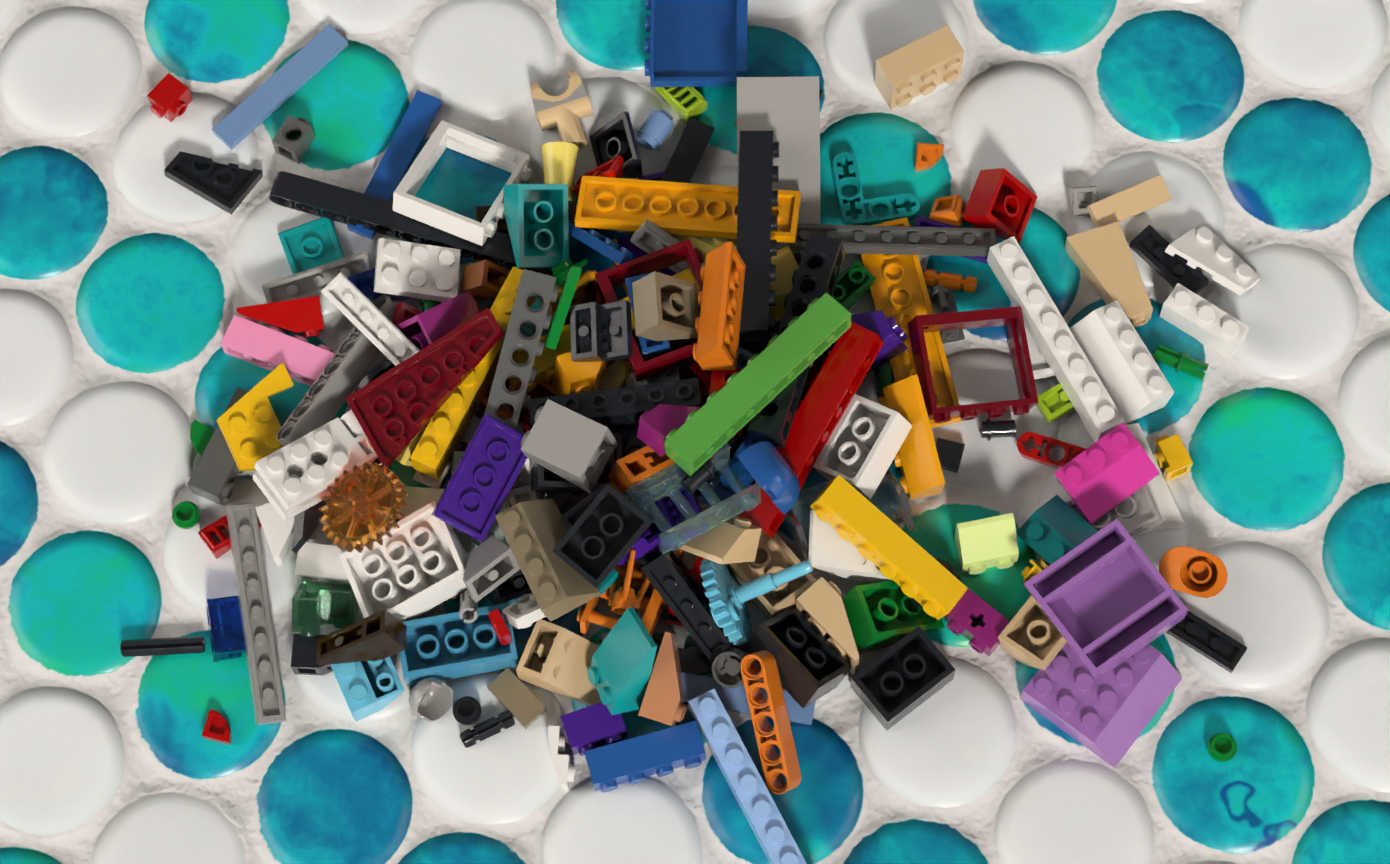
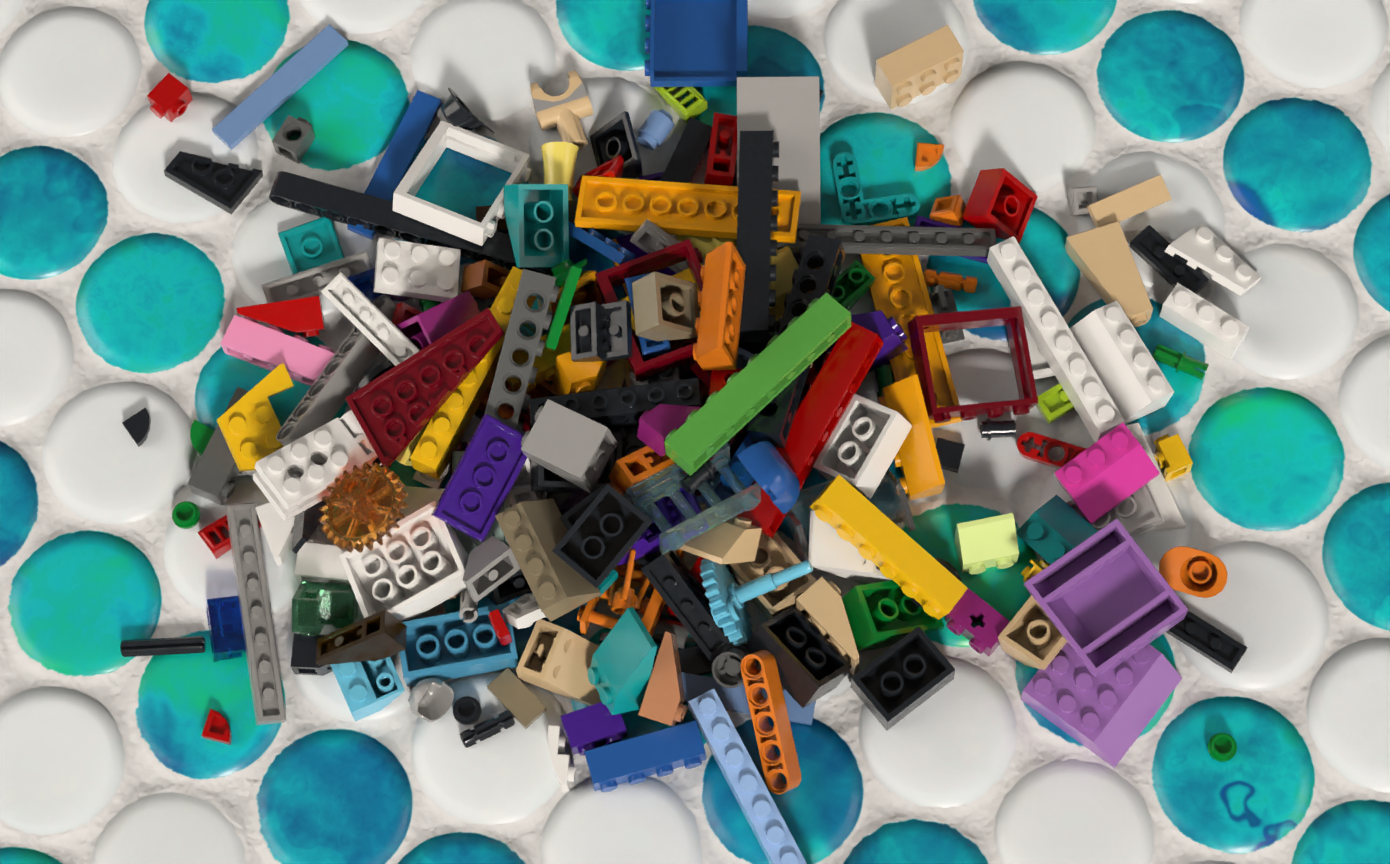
none -> black tile [122,408,151,447]
none -> black piece [437,88,494,134]
none -> red slope [704,112,737,186]

